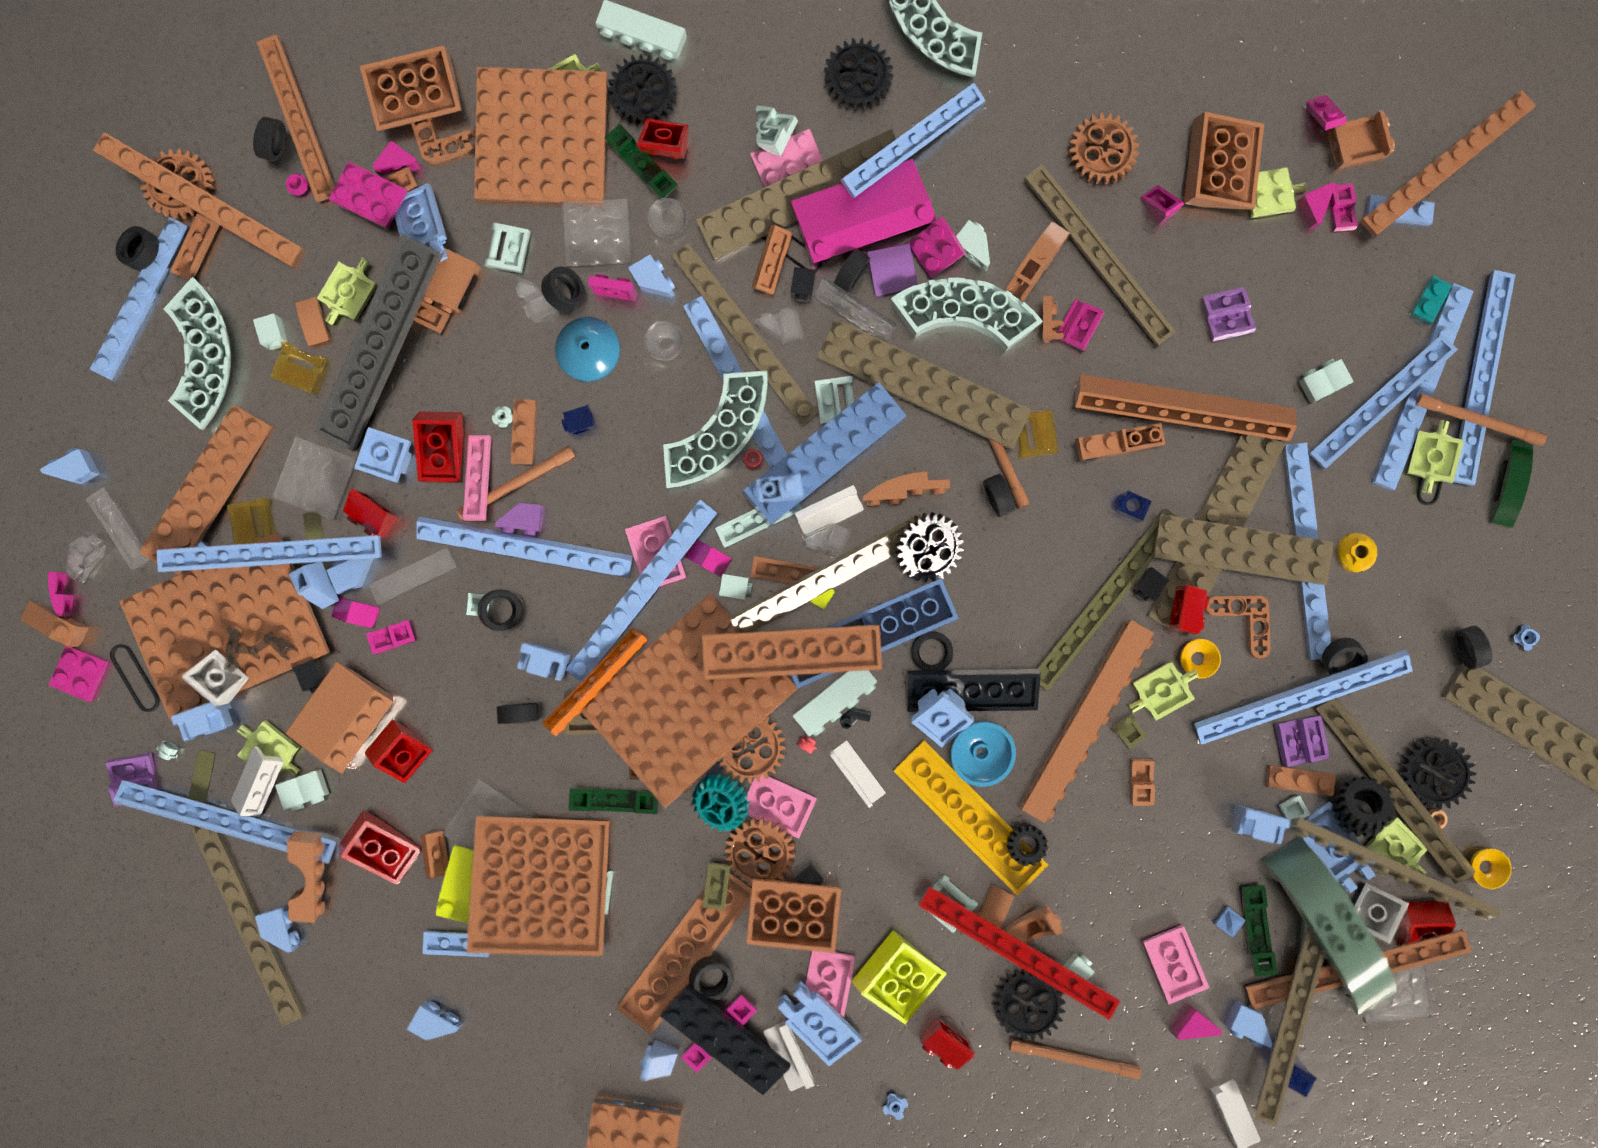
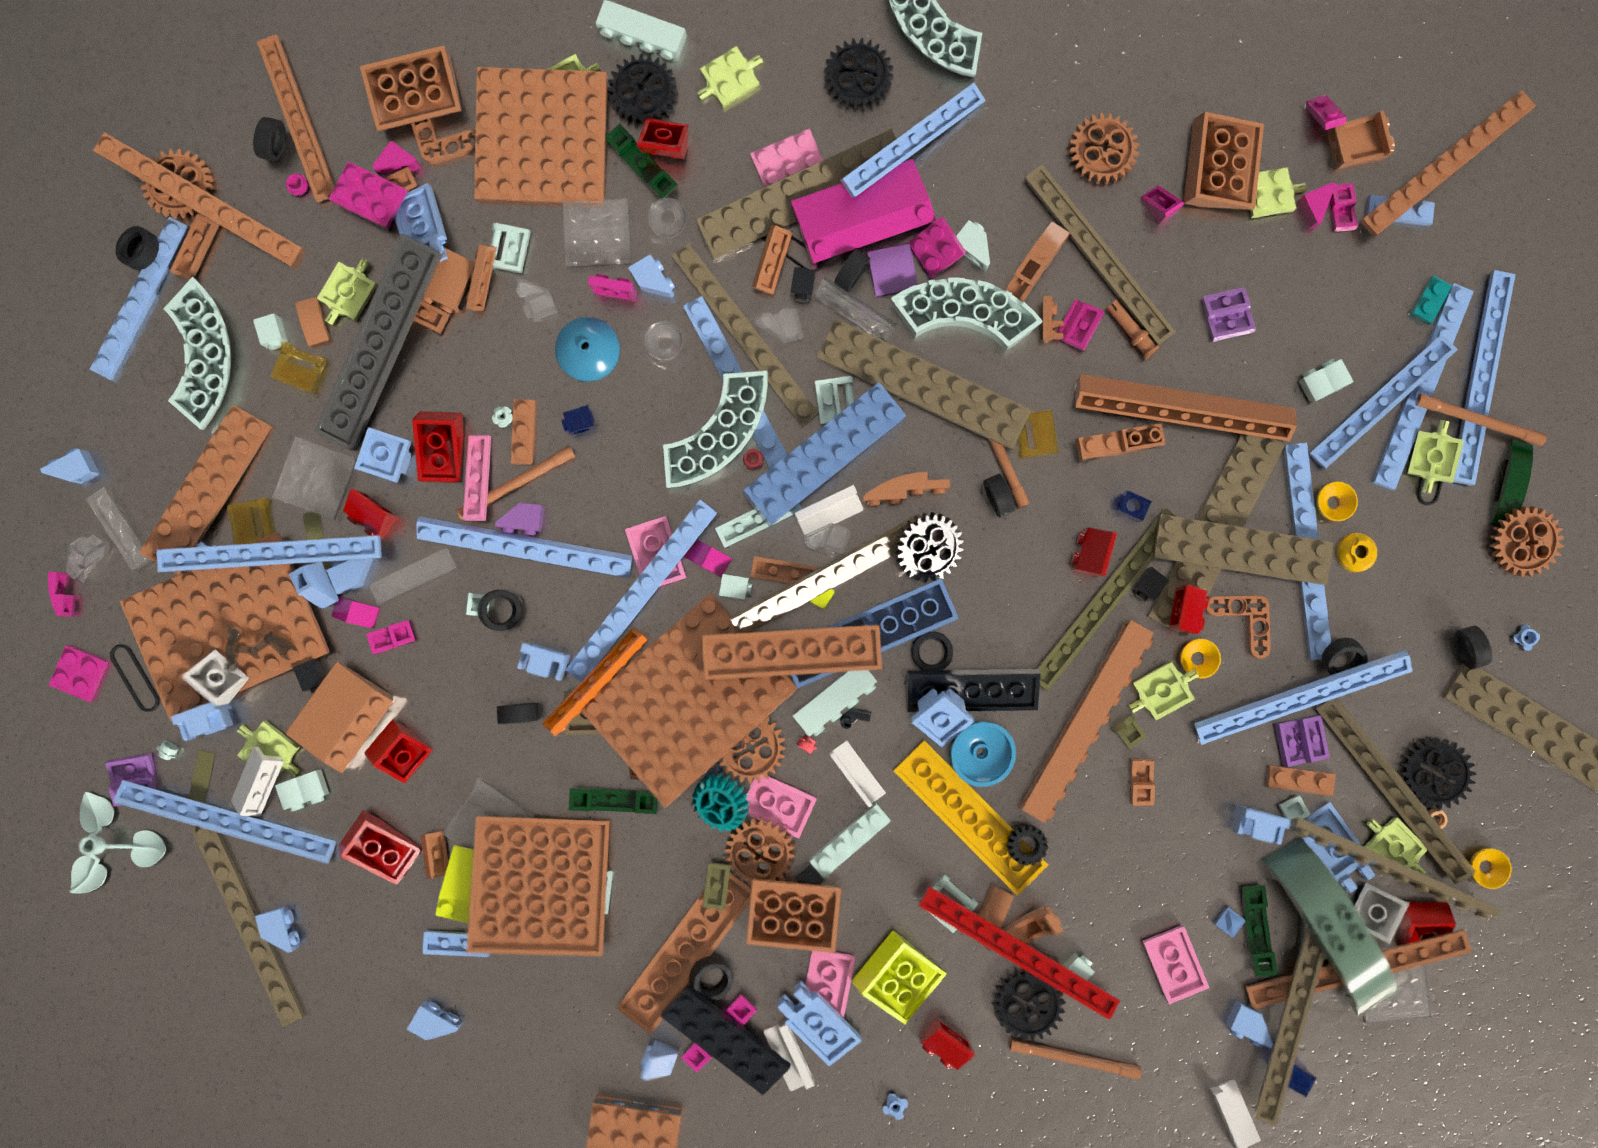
nougat slope [20,600,89,647] -> none
nougat arch [287,831,325,923] -> none
black tyre [541,266,584,311] -> none
light aqua slope [756,105,798,156] -> none
light blue slope [756,474,804,502] -> none
dark pink slope [1172,1006,1222,1040] -> none
black tyre [1332,776,1396,838] -> none
none -> light aqua plant [70,792,166,894]
none -> nougat plate [466,244,497,310]
none -> yellowish green plate [697,46,763,108]
none -> light aqua brick [809,801,891,878]
none -> red slope [1071,527,1117,577]
none -> nougat pin [1106,300,1160,360]
none -> yellow piece [1316,482,1358,521]
none -> nougat gear [1490,506,1564,577]

